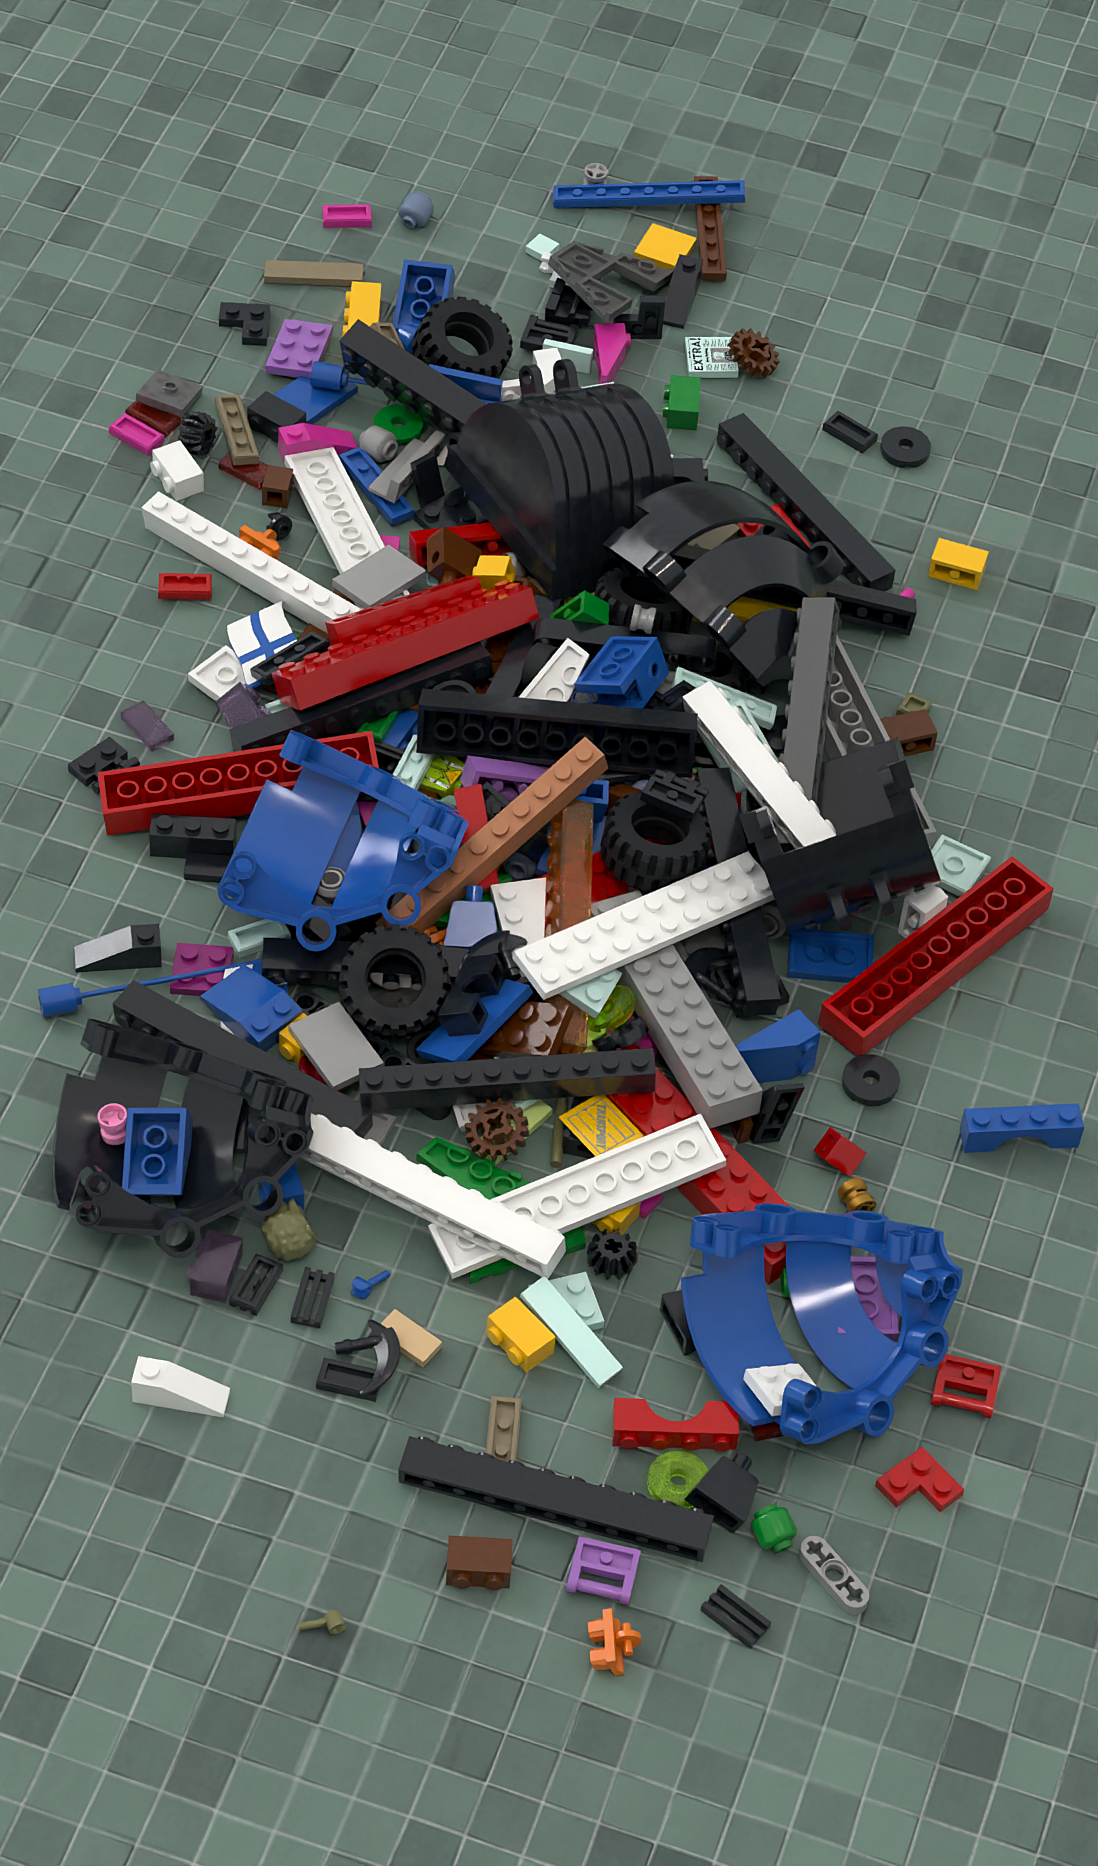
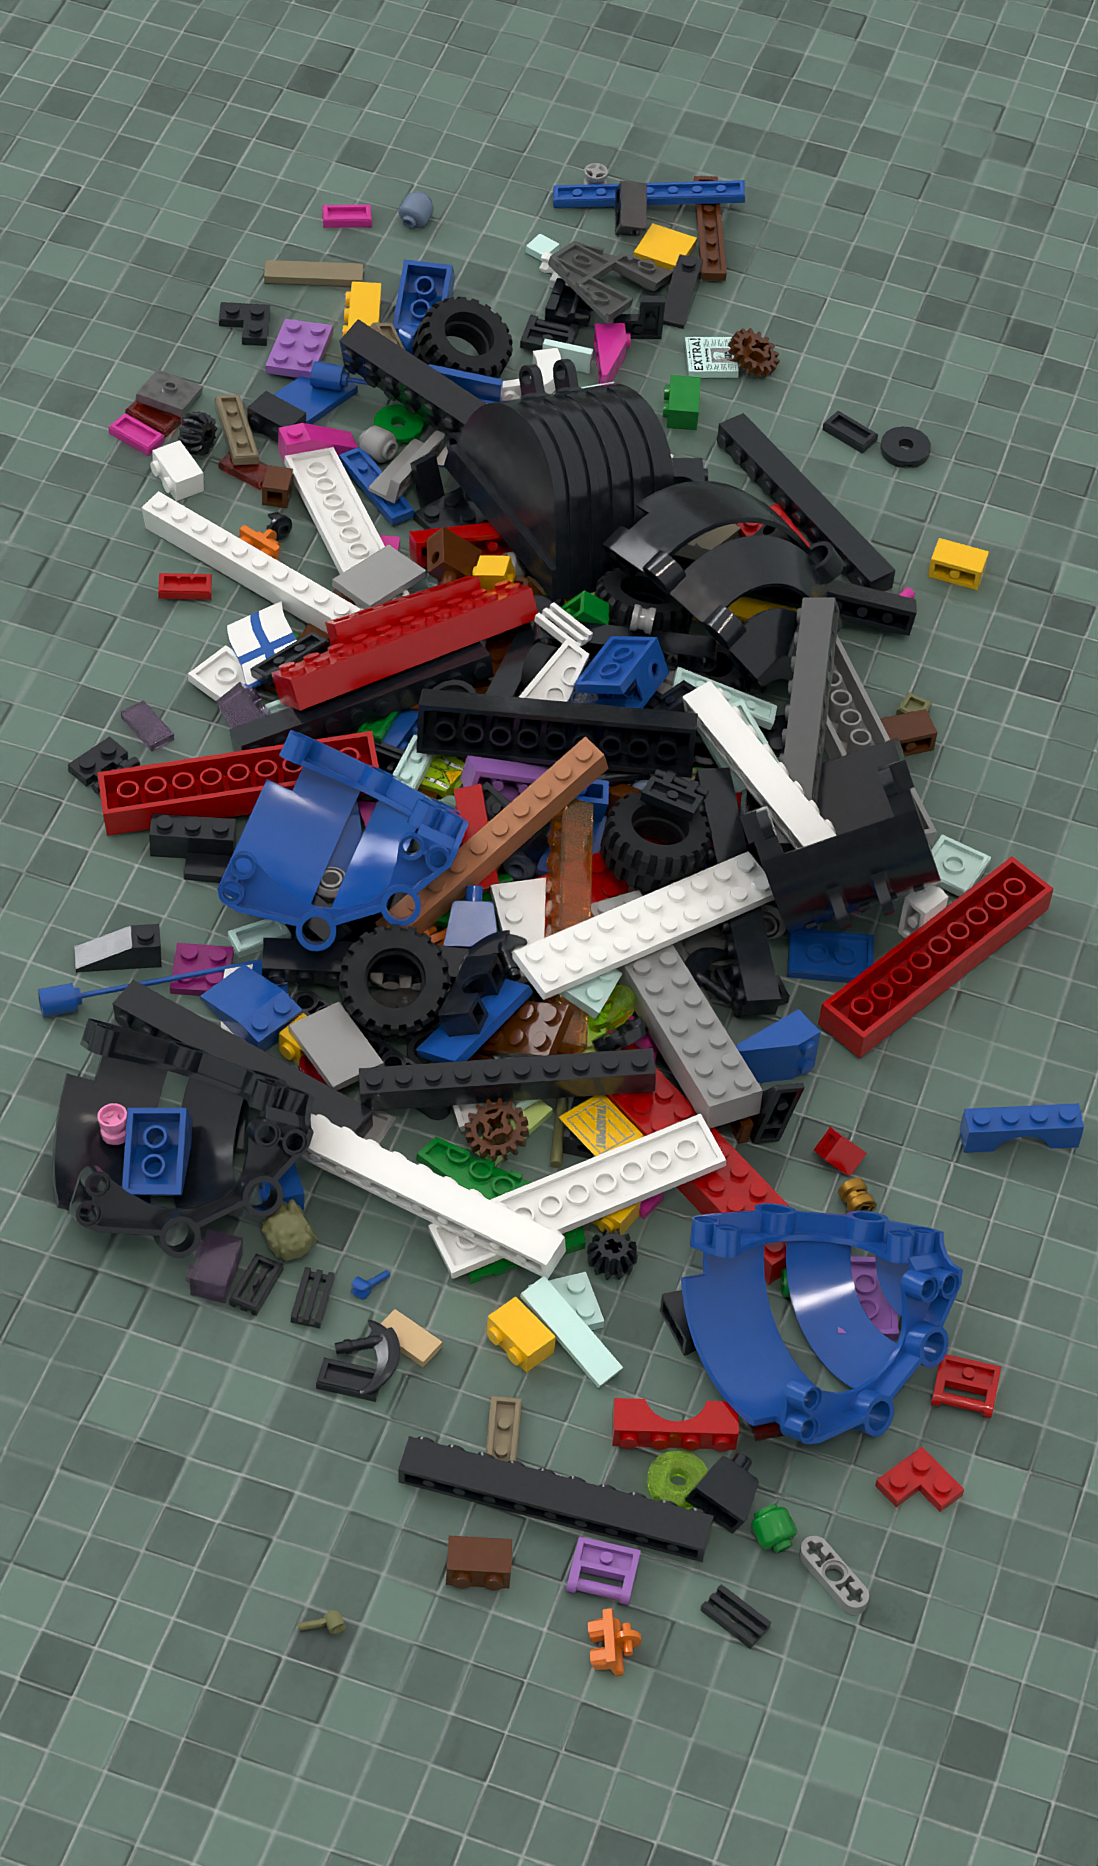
white slope [131,1356,230,1418] -> none
white plate [743,1364,816,1416] -> none
black tile [842,1054,900,1106] -> none
none -> white tile [534,602,593,647]
none -> black hinge [615,181,647,236]

